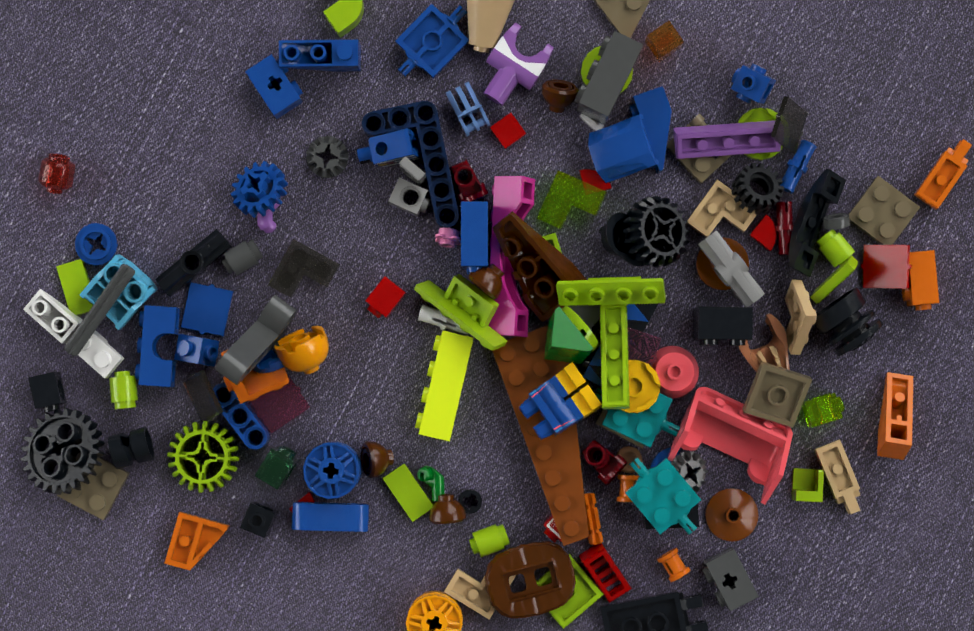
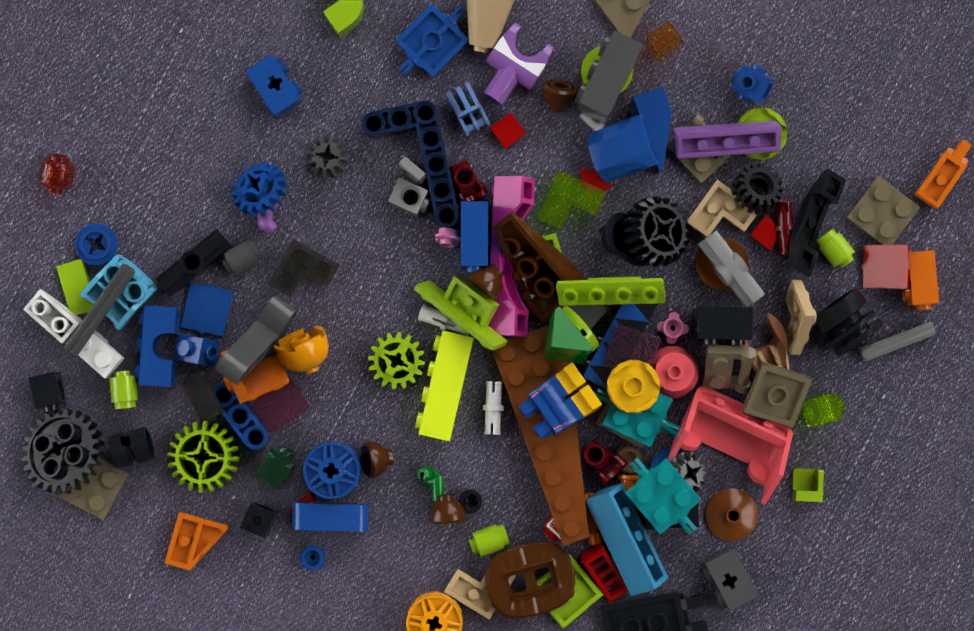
blue tile [253,350,285,373] -> none
blue slope [279,39,361,72] -> none
blue torso [357,128,423,167] -> none
red brick [365,276,407,318] -> none
lime tile [382,463,433,522] -> none
lime tile [600,304,630,410] -> none
orange bush [657,547,691,582] -> none
clear smoke piece [771,96,808,154] -> none
blue pin [780,140,817,194] -> none
lime tile [810,255,858,304] -> none
tan hinge [814,439,861,515] -> none
dark grey tile [823,213,850,230] -> none
orange slope [877,372,913,460] -> none
none -> blue plate [300,544,326,571]
none -> lime gear [368,332,426,389]
none -> white pin [483,381,504,435]
none -> dark azure brick [585,483,669,596]
none -> bright pink plate [657,312,689,344]
none -> dark tan plate [702,345,757,393]
none -> light grey axle [859,322,936,361]

